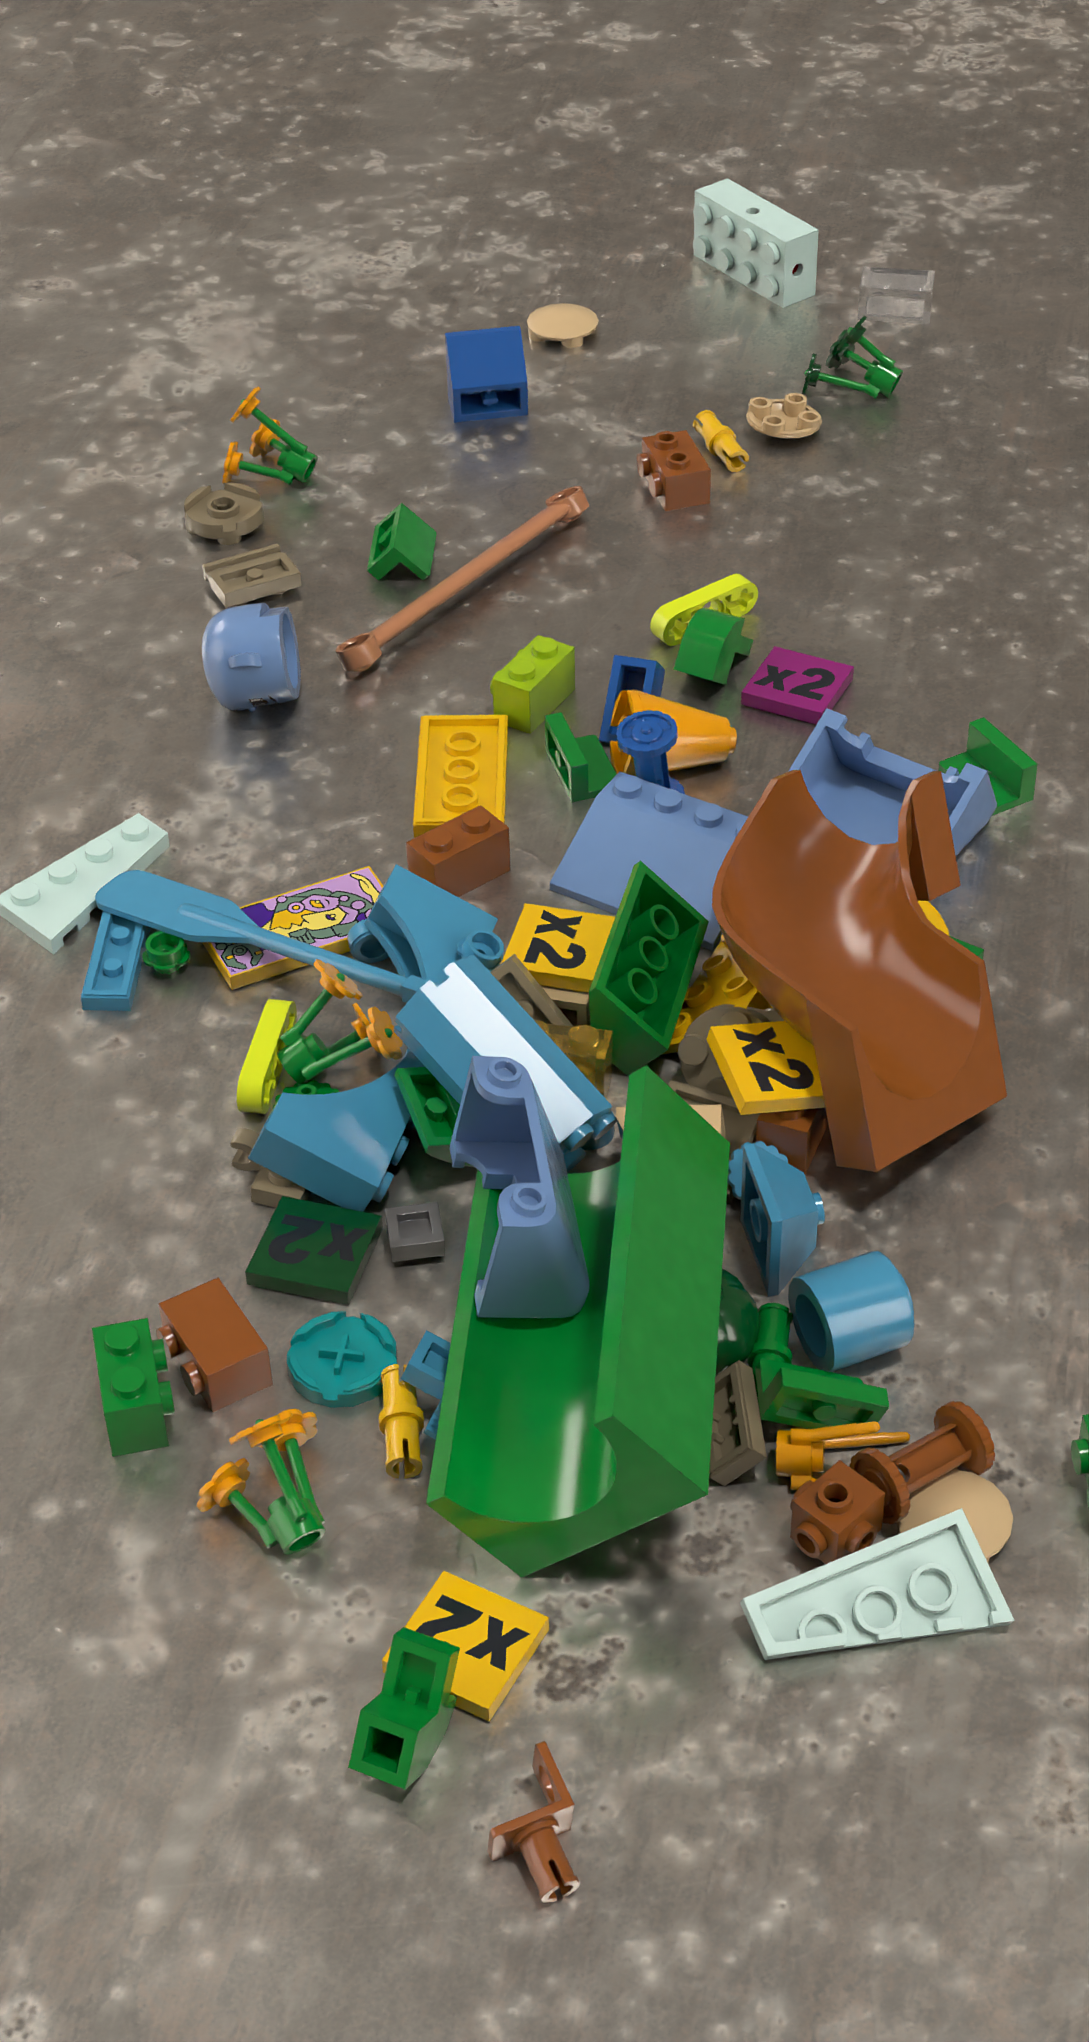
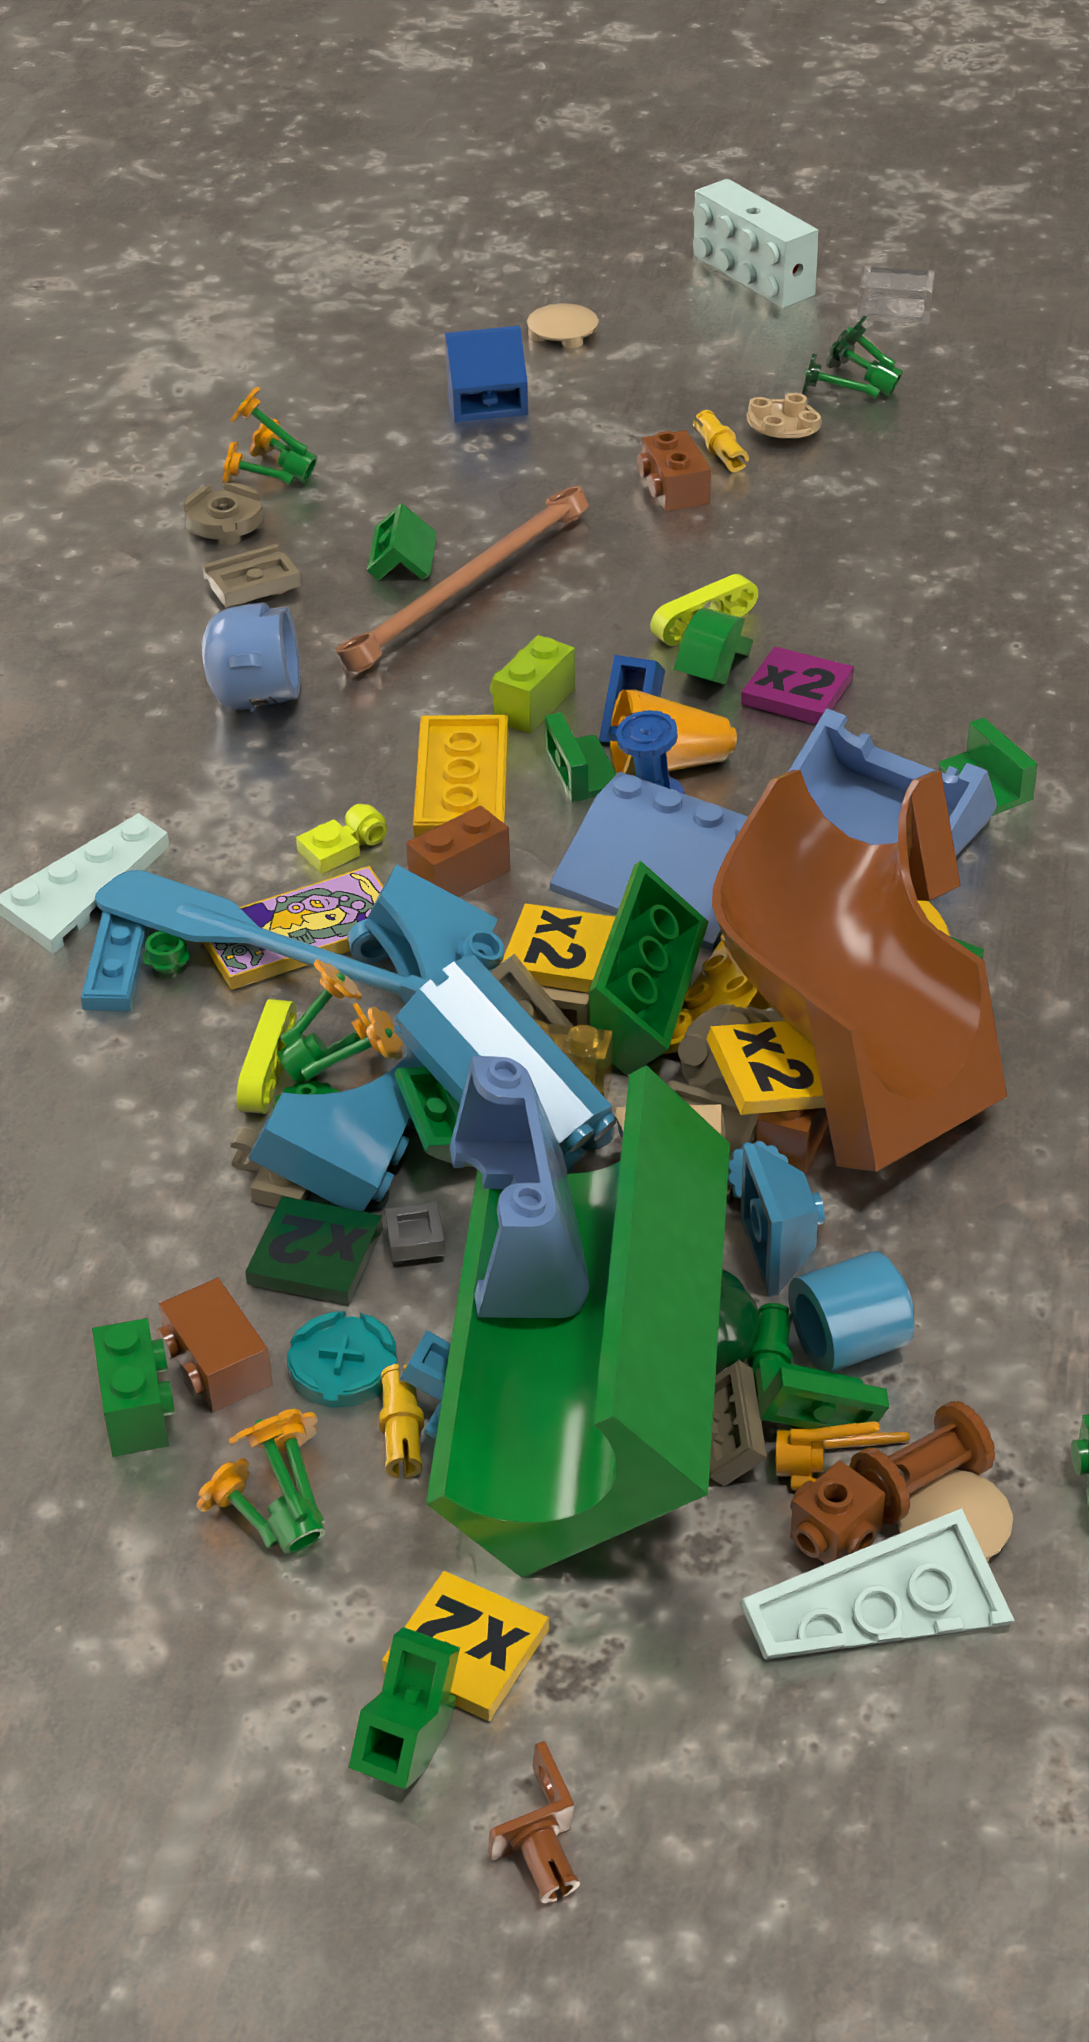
none -> neon yellow plate [296,804,387,874]

